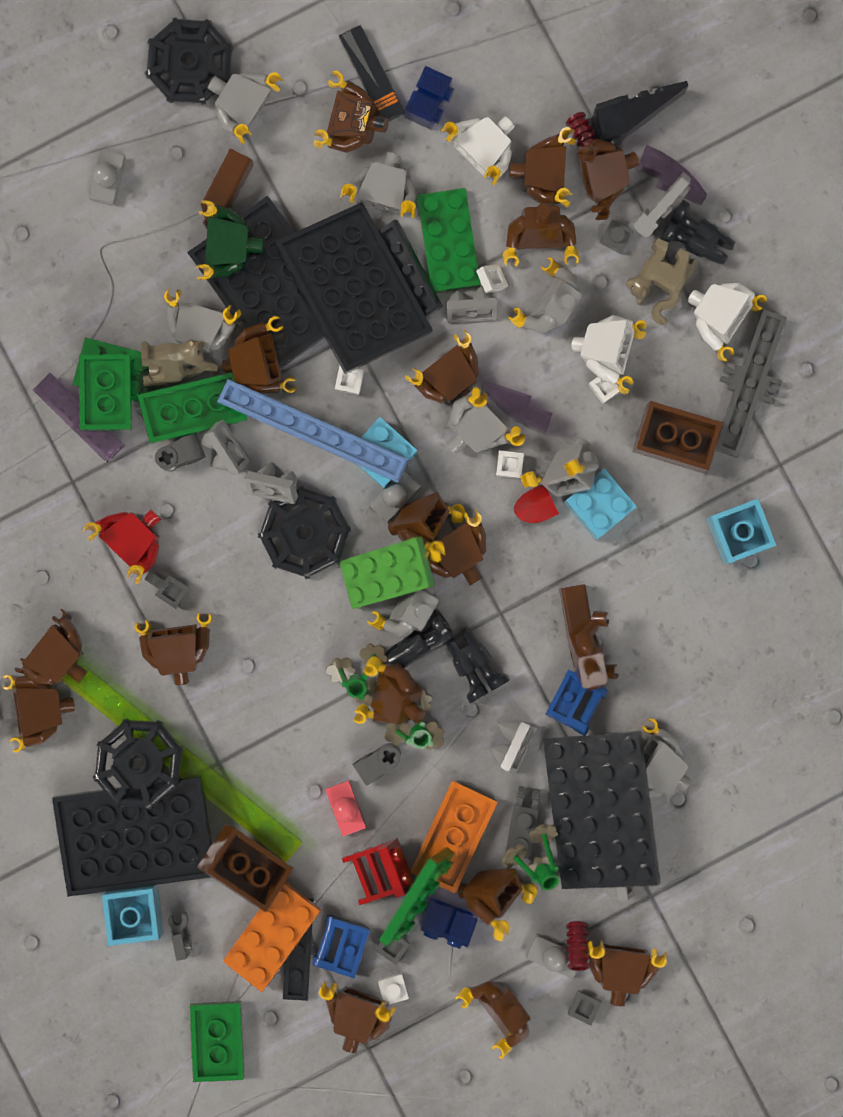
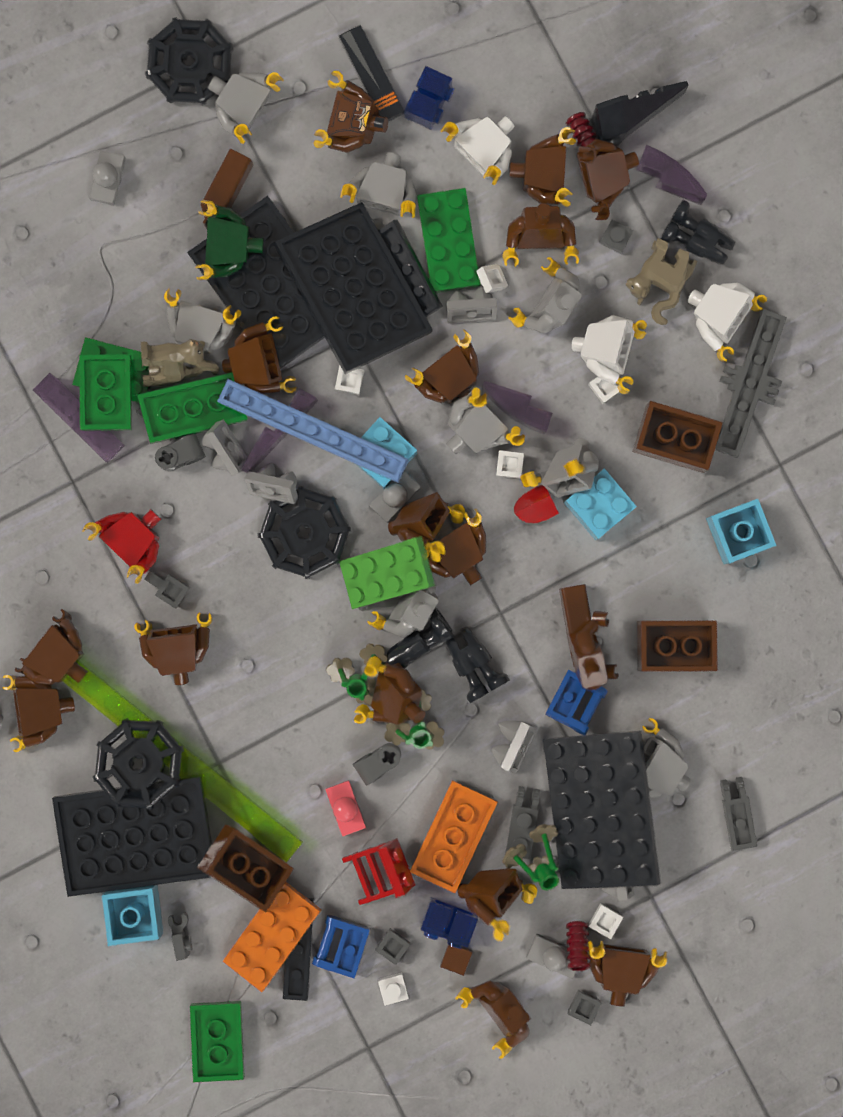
reddish brown torso [319,982,396,1053] -> none
green plate [379,847,455,946] -> none
light grey plate [633,172,691,238] -> none
none -> clear purple slope [241,388,318,474]
none -> reddish brown tile [440,942,472,976]
none -> white plate [588,903,623,939]
none -> reddish brown brick [637,621,718,672]
none -> dark grey hinge [720,777,757,851]

